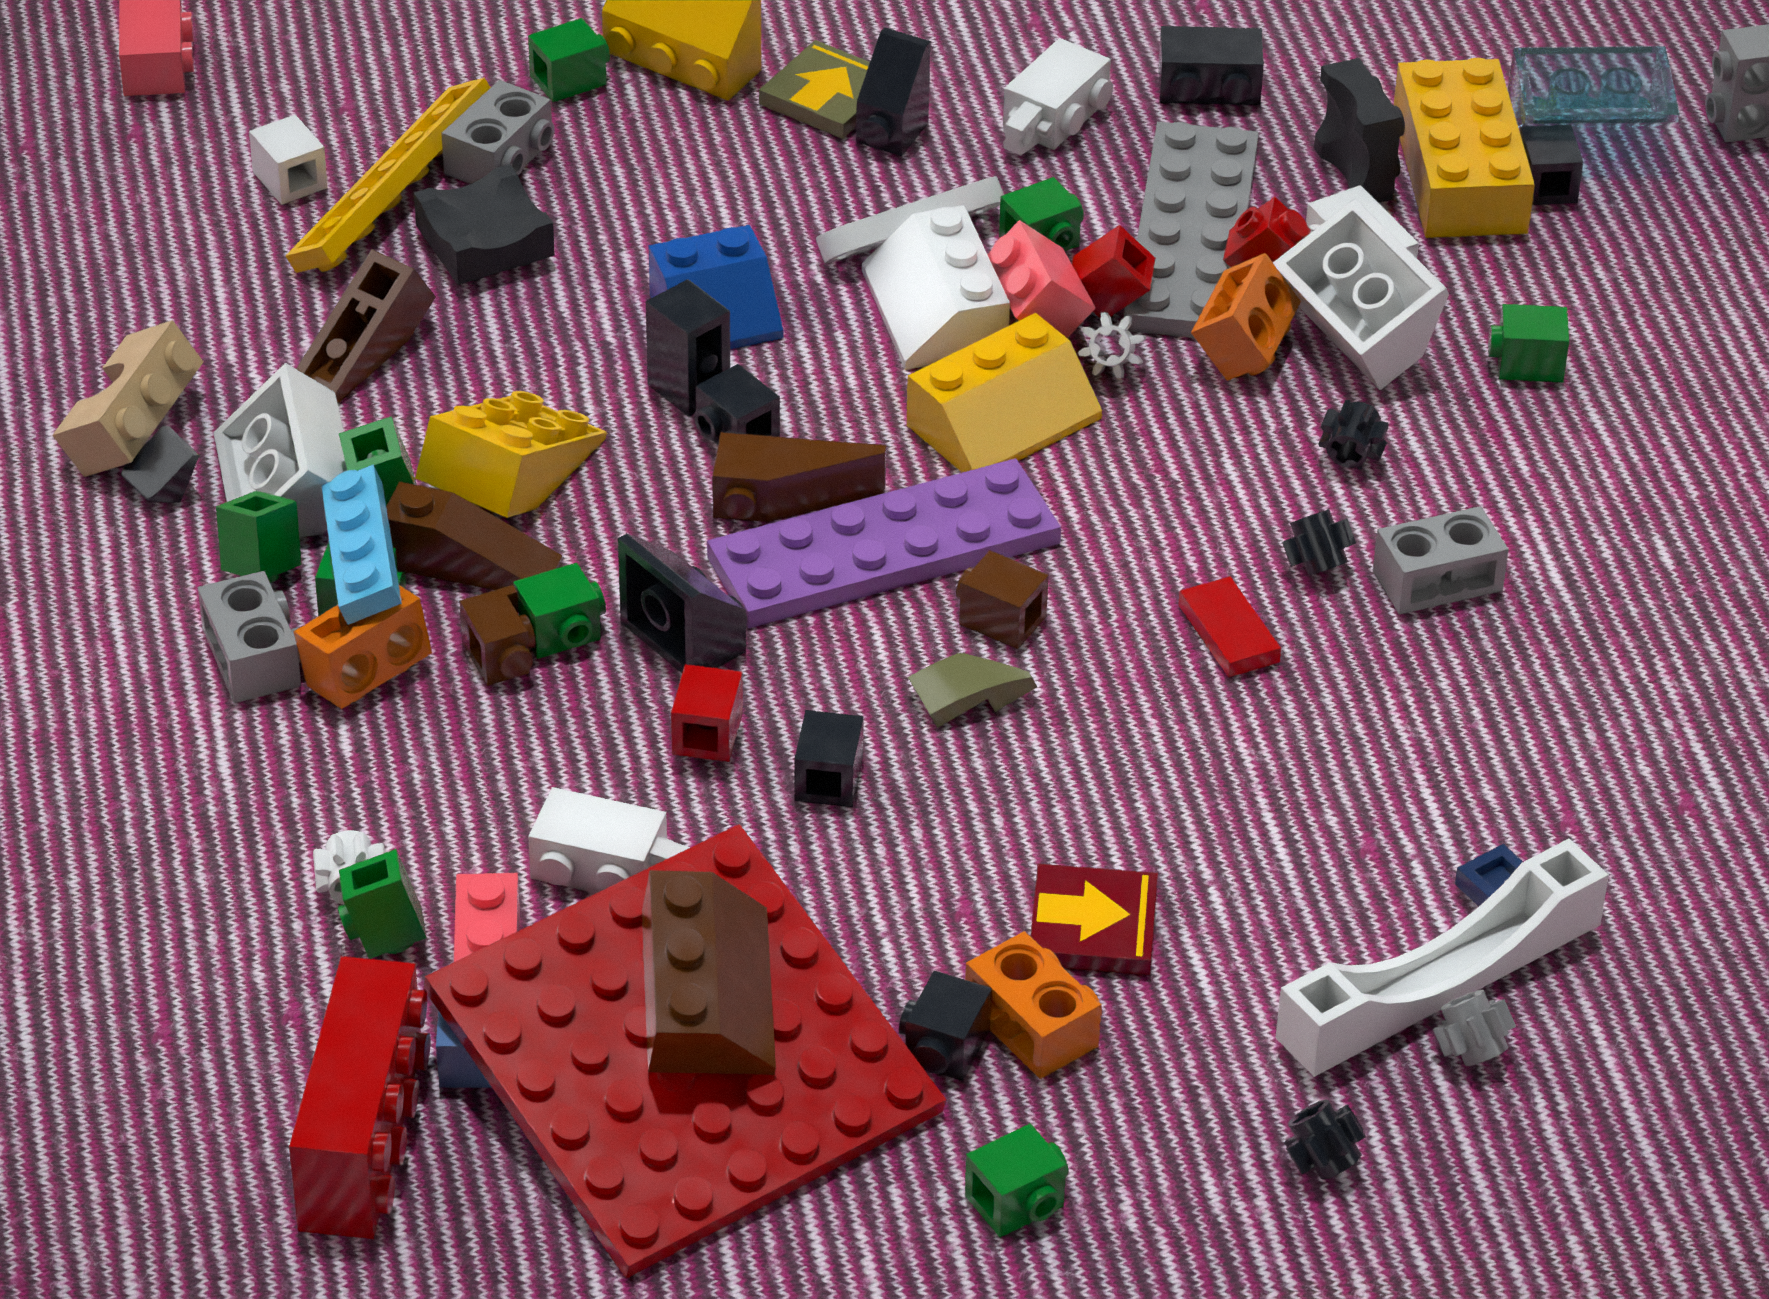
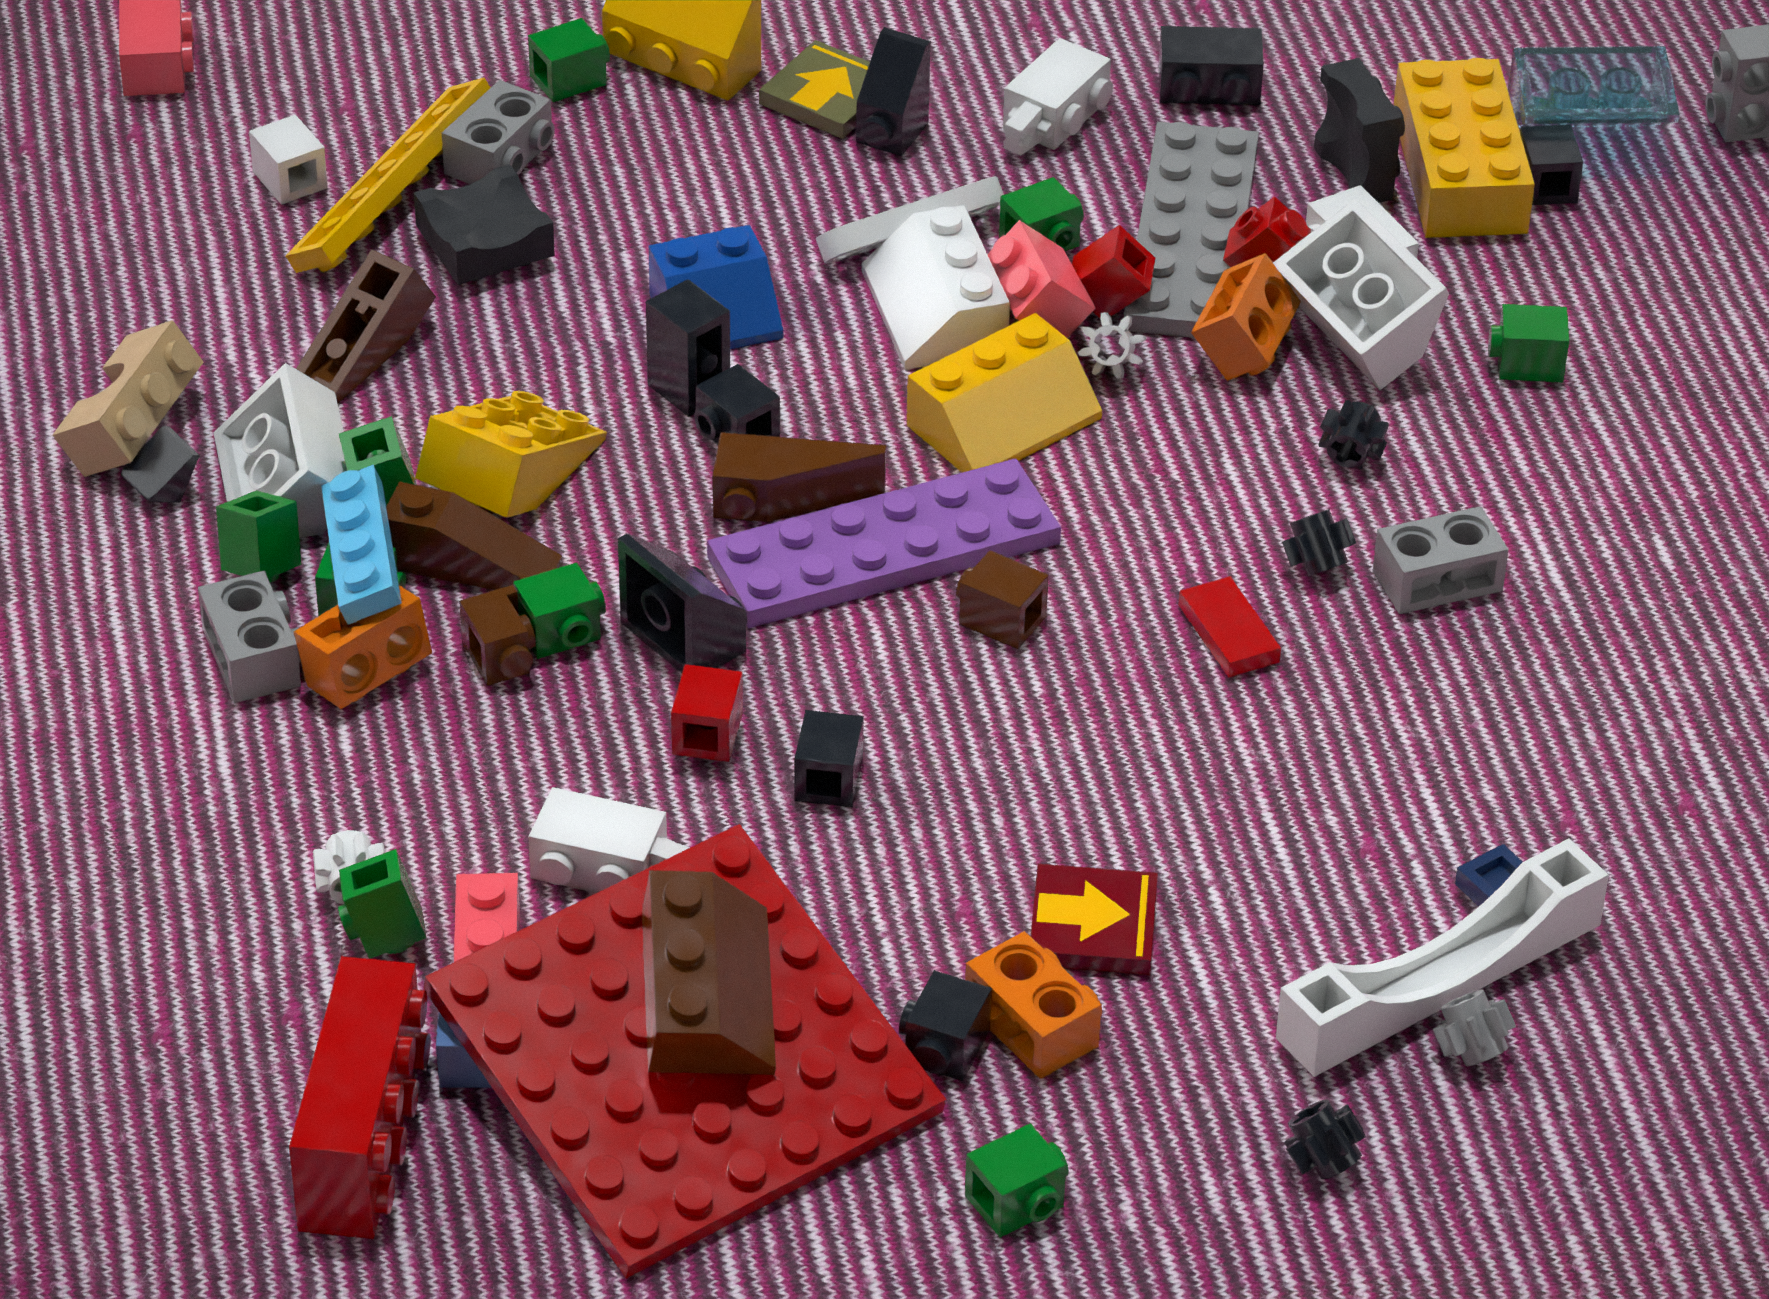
olive slope [908,653,1037,728] -> none

